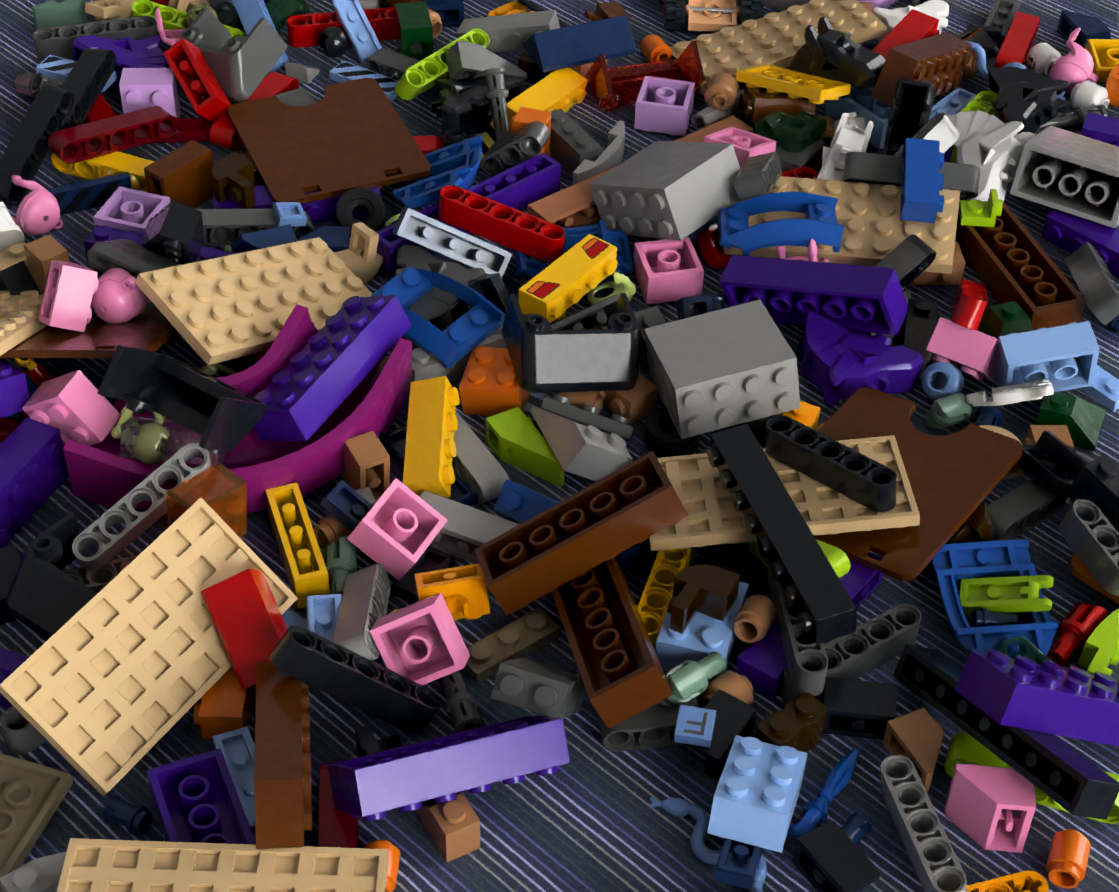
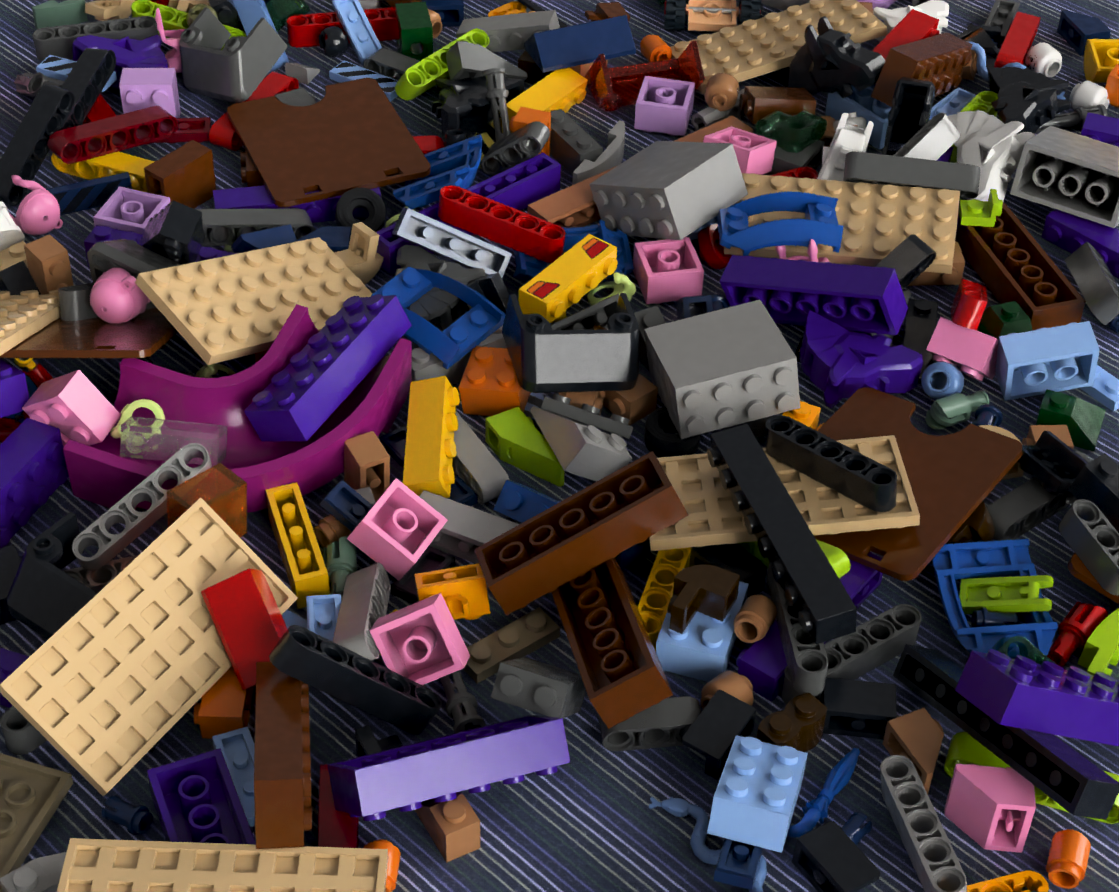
bright pink slope [38,260,99,332] -> none
black windscreen [97,344,268,455] -> none
olive piece [131,423,172,464] -> none
red brick [163,38,231,122] -> none
dark brown brick [212,152,255,209] -> none
medium blue tile [272,202,307,226] -> none
sand green arm [660,651,726,707] -> none
medium blue tile [674,704,716,748] -> none
dark grey beam [735,151,782,200] -> none
yellow plate [736,64,851,104] -> none
blue brick [900,138,944,223] -> none
white tile [966,379,1054,407] -> none
bright pink hair [1050,28,1098,94] -> none

